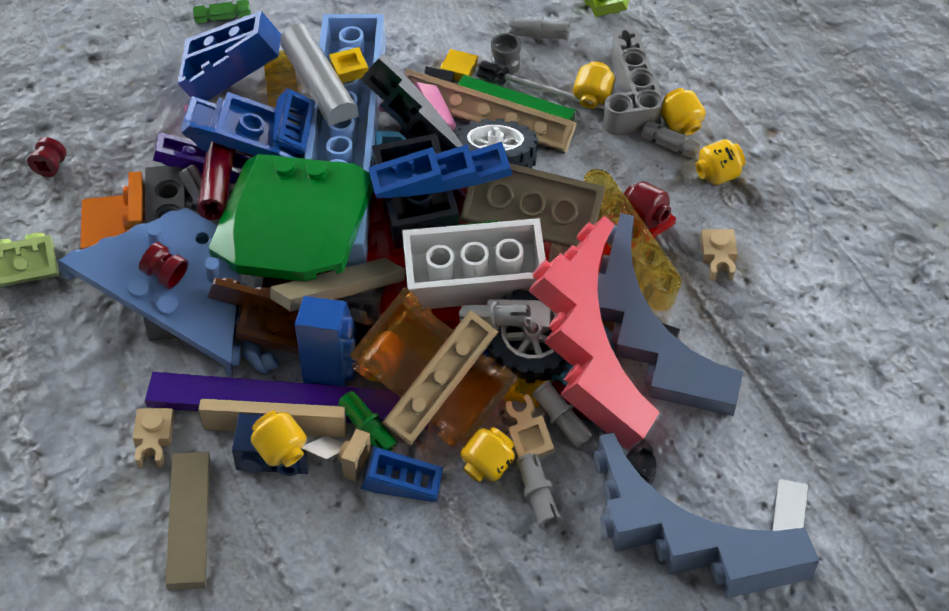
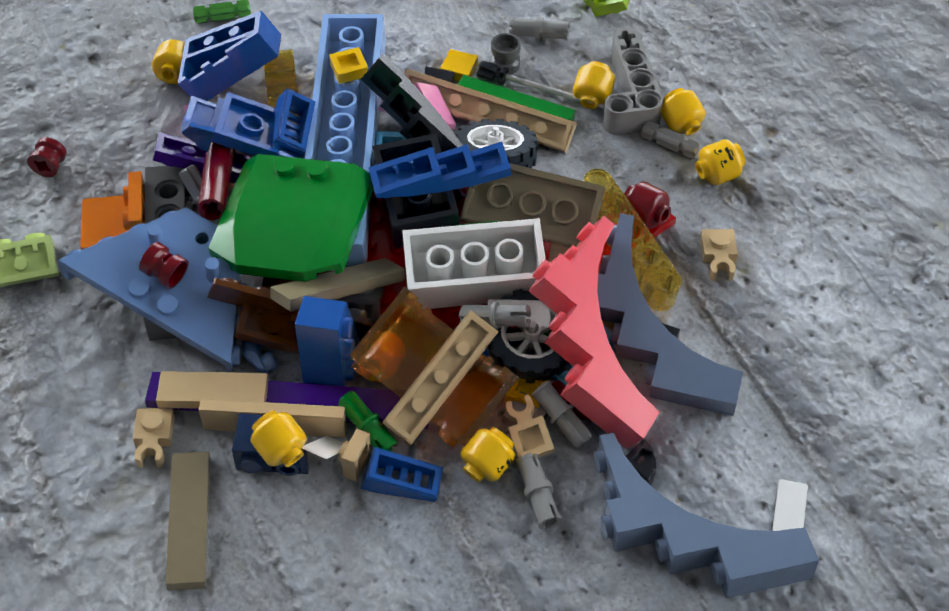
light grey brick [280,23,359,126] -> none
none -> yellow head [152,39,185,84]
none -> tan tile [156,371,269,408]

